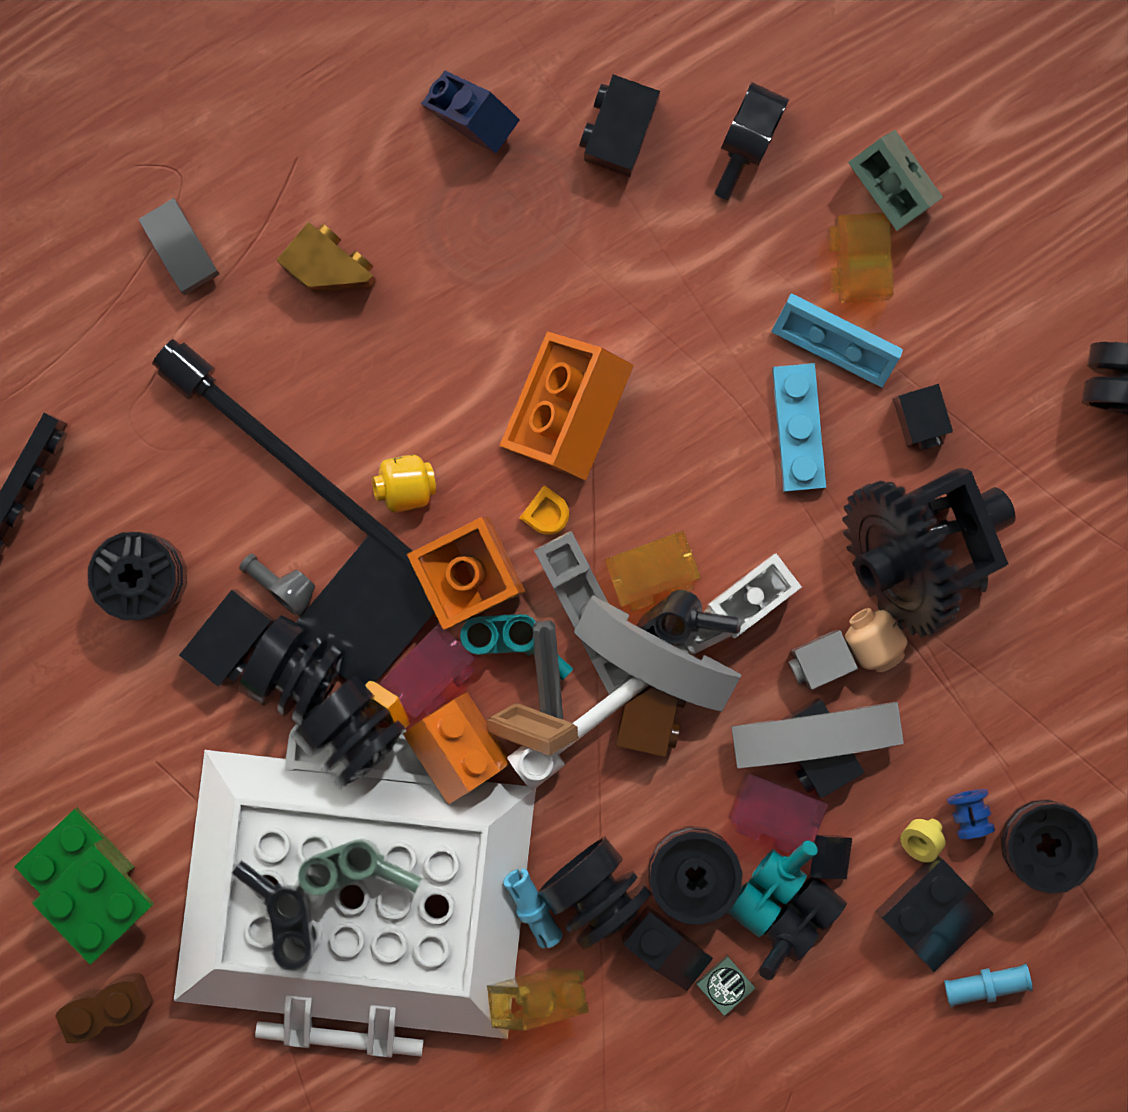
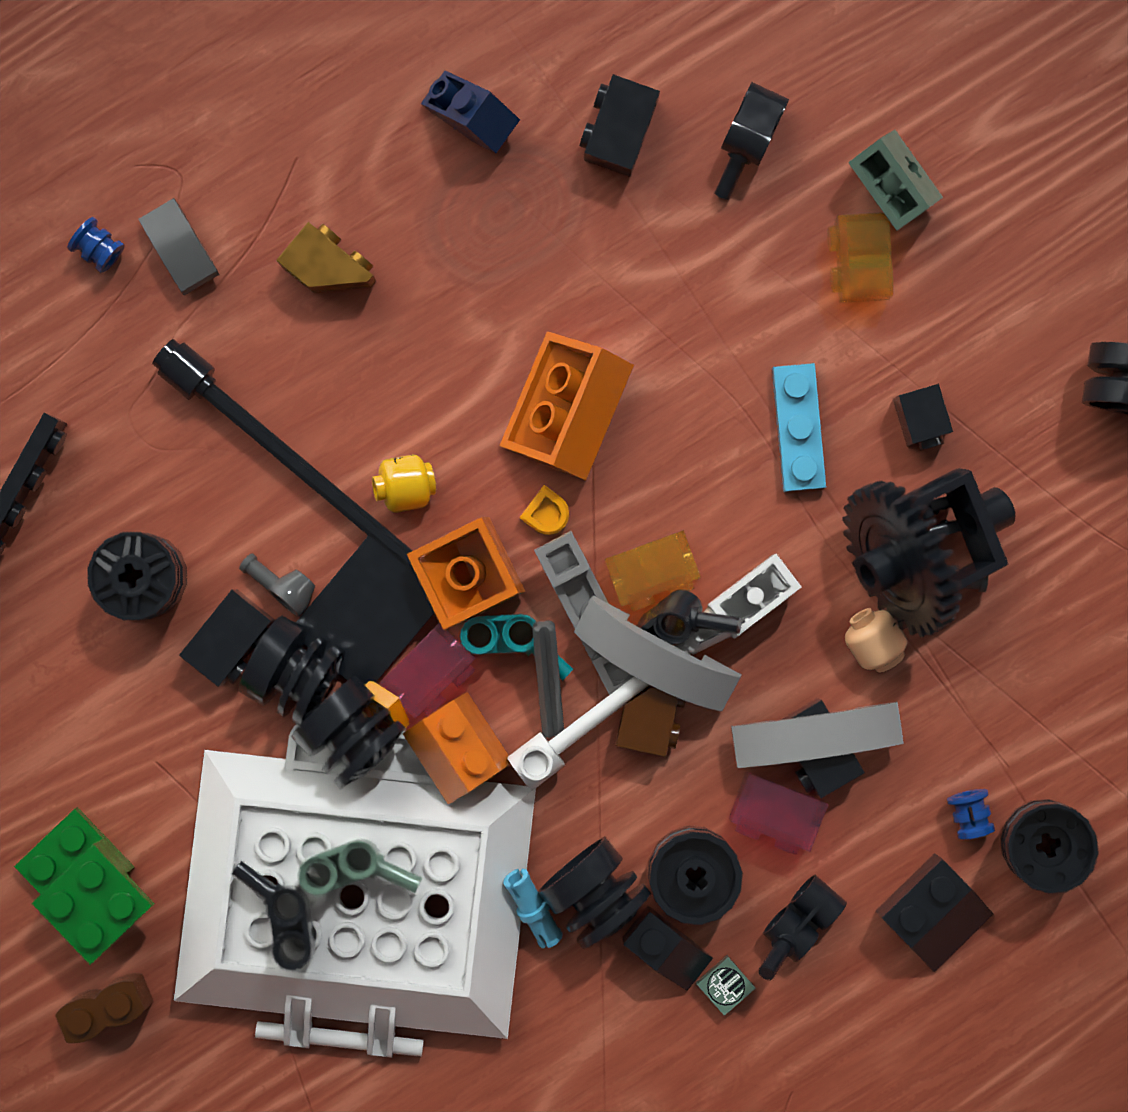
medium nougat tile [487,703,578,756] -> none
clear yellow brick [487,968,589,1031] -> none
teal beam [727,840,818,937] -> none
medium azure plate [771,293,903,388] -> none
light grey brick [788,630,858,689] -> none
black tile [810,835,852,879] -> none
light yellow tile [900,819,946,863] -> none
medium azure pin [944,964,1033,1007] -> none
none -> blue bush [67,217,125,273]

